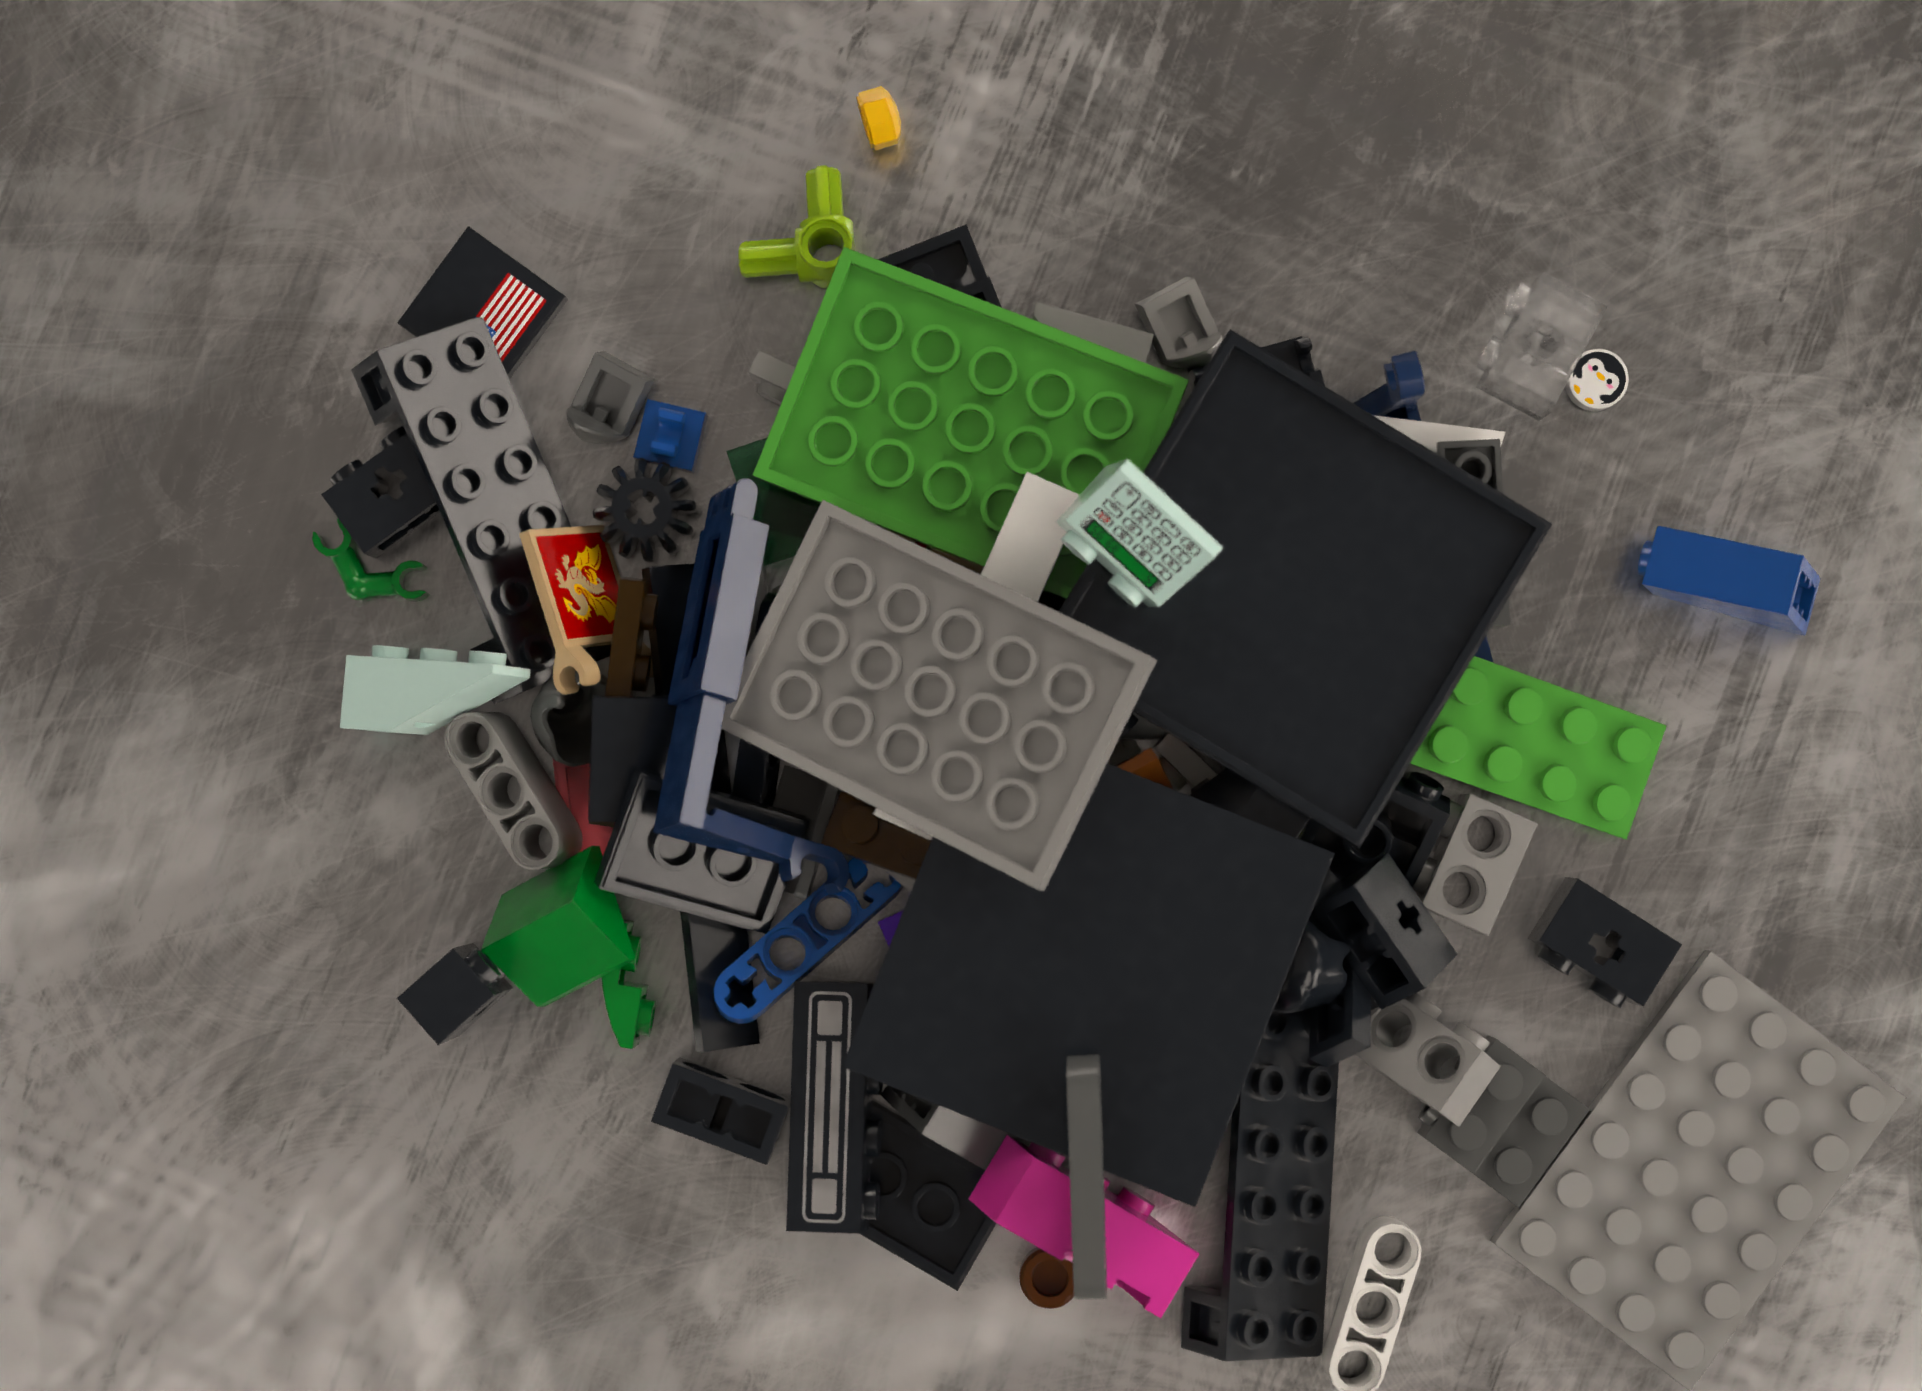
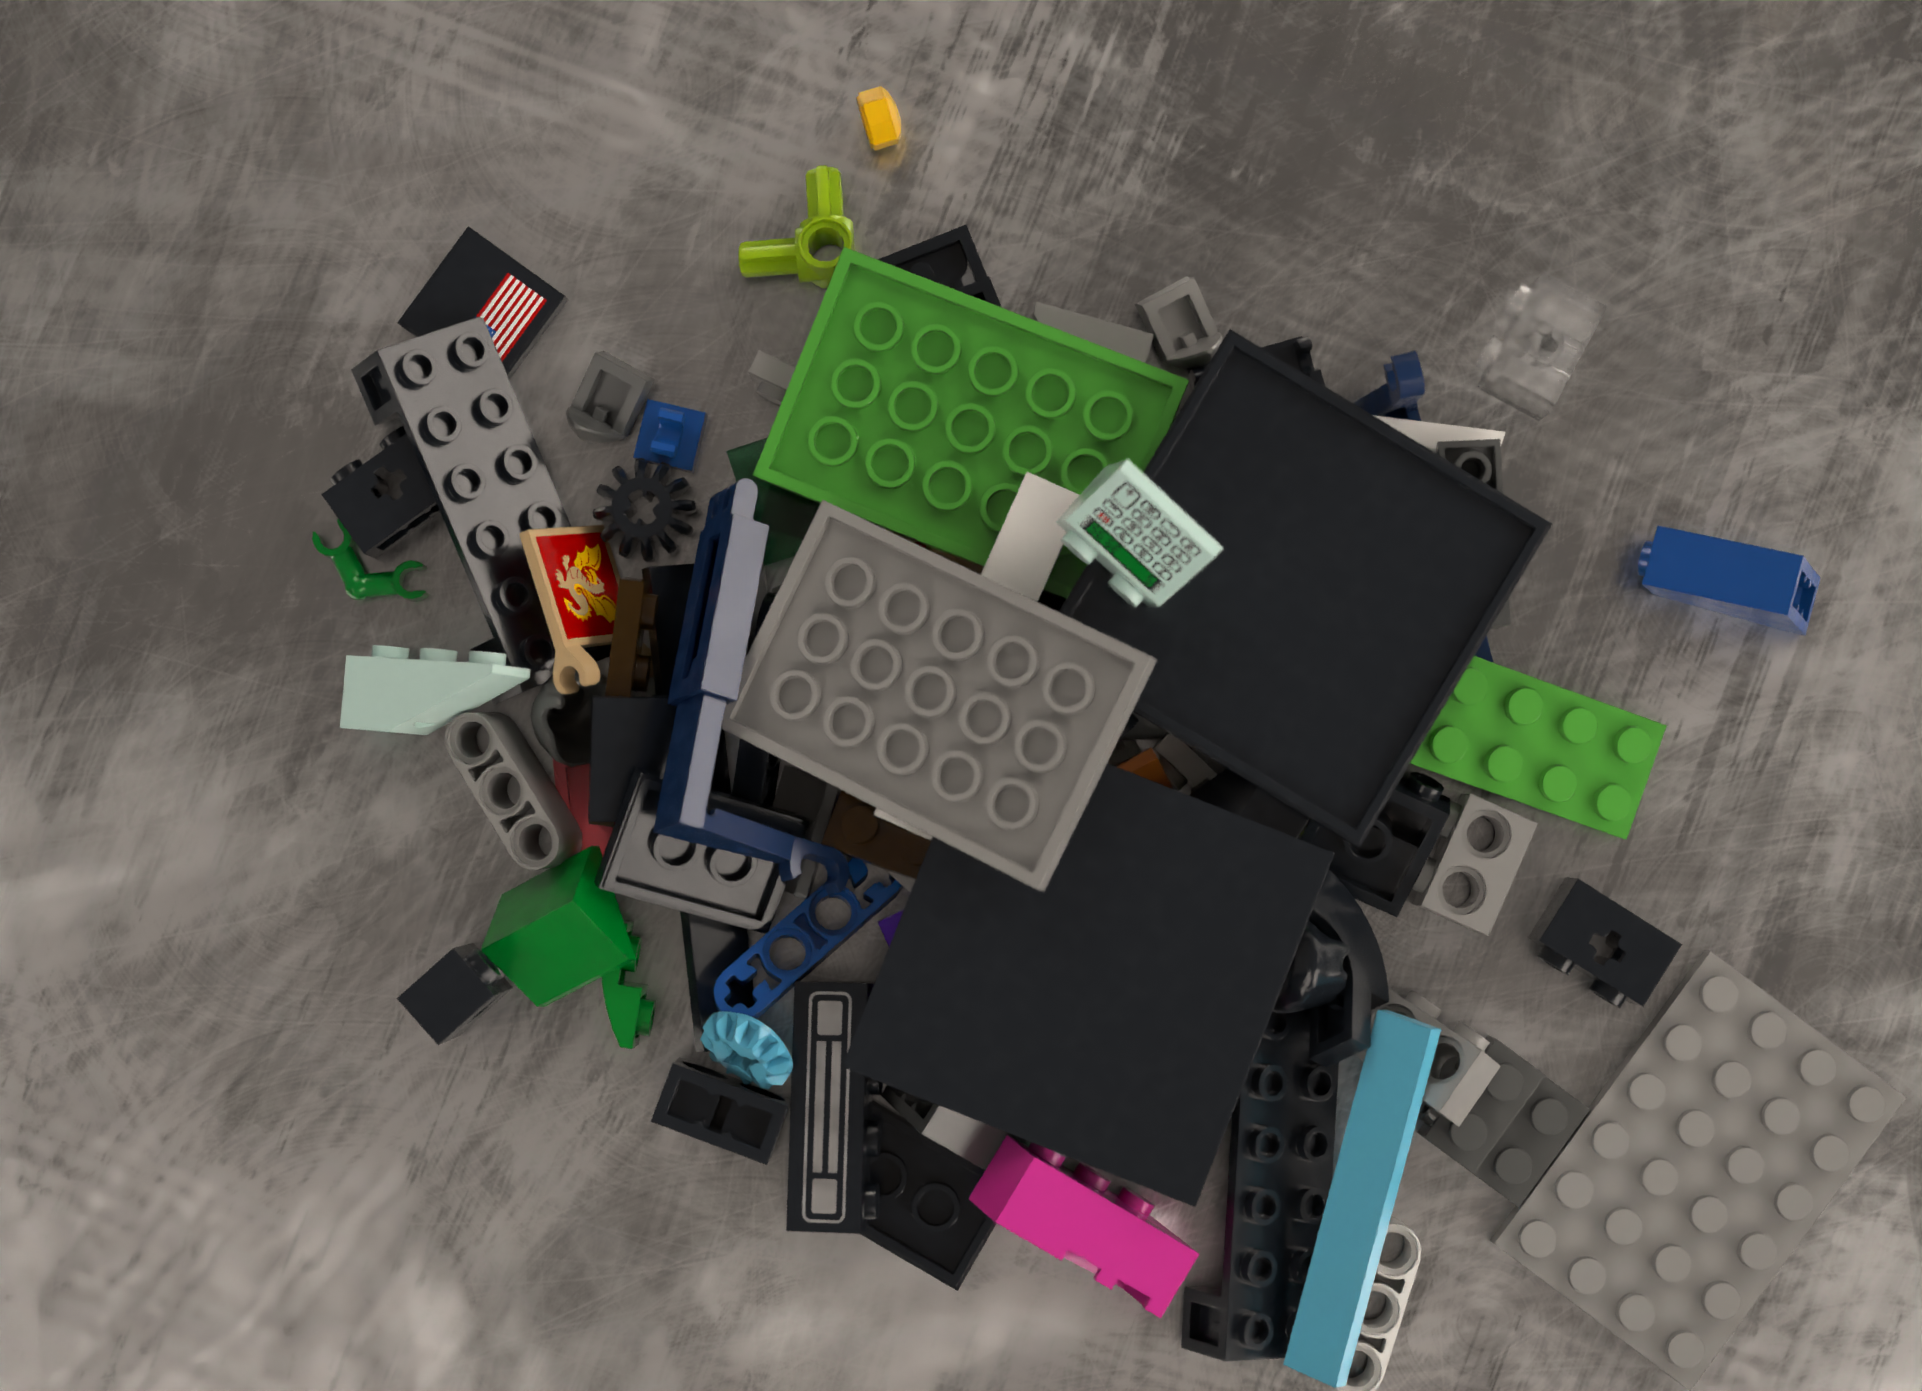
reddish brown tile [1019,1247,1074,1309] -> none
dark grey beam [1067,1055,1107,1299] -> none
black brick [1313,853,1458,1010] -> none
white tile [1564,349,1629,411] -> none
none -> medium azure gear [700,1011,793,1090]
none -> medium azure tile [1283,1010,1441,1388]

